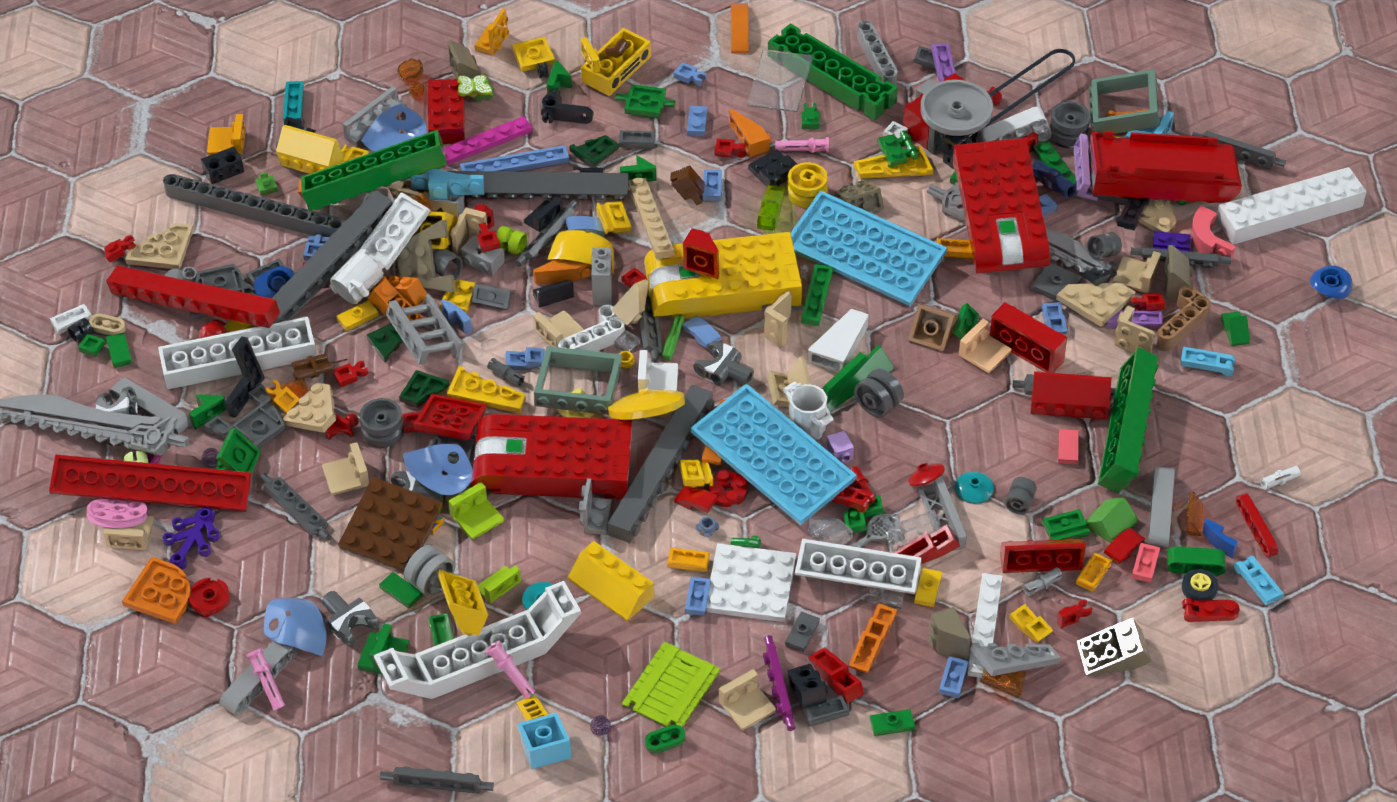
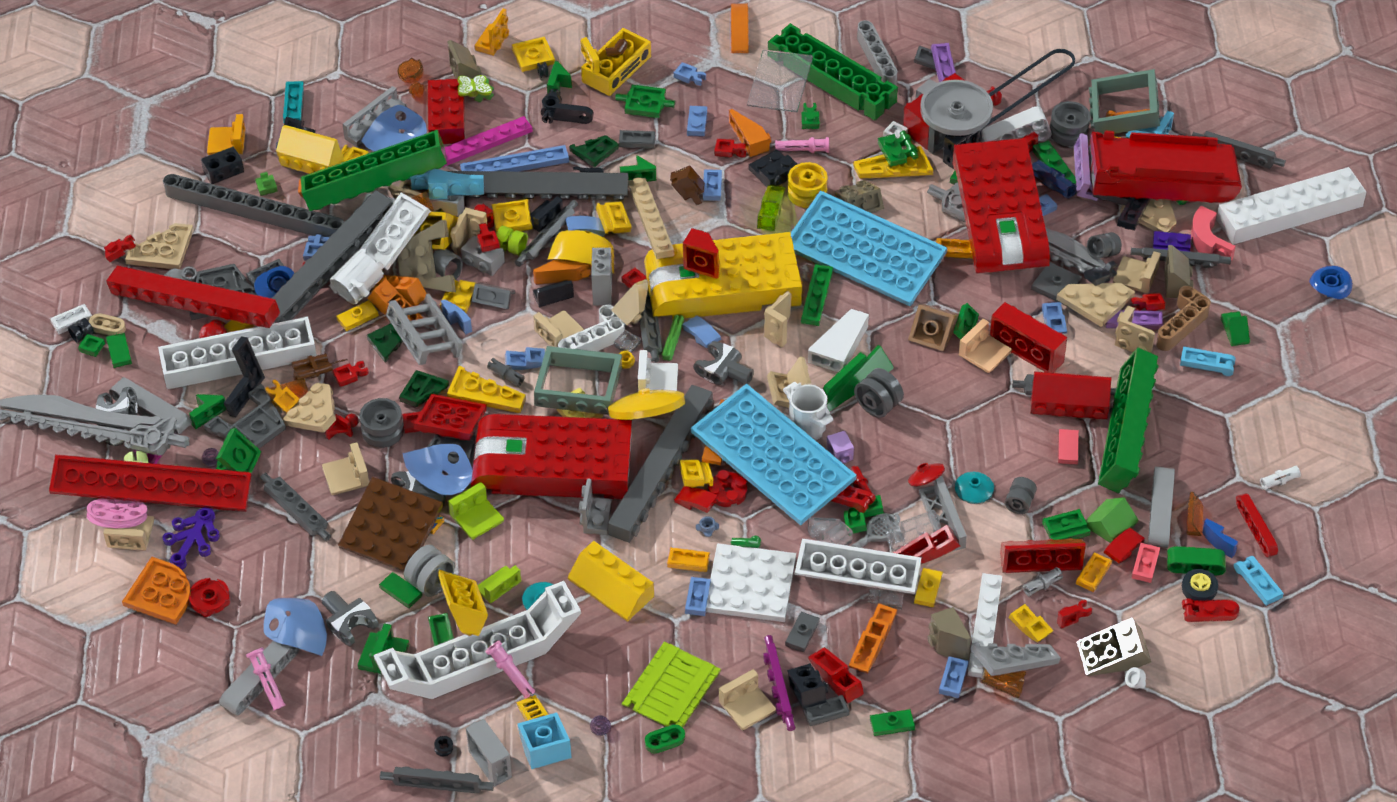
none -> black bush [434,736,453,757]
none -> light grey window [466,719,512,787]
none -> yellow plate [492,199,532,233]
none -> white tile [1125,667,1146,689]

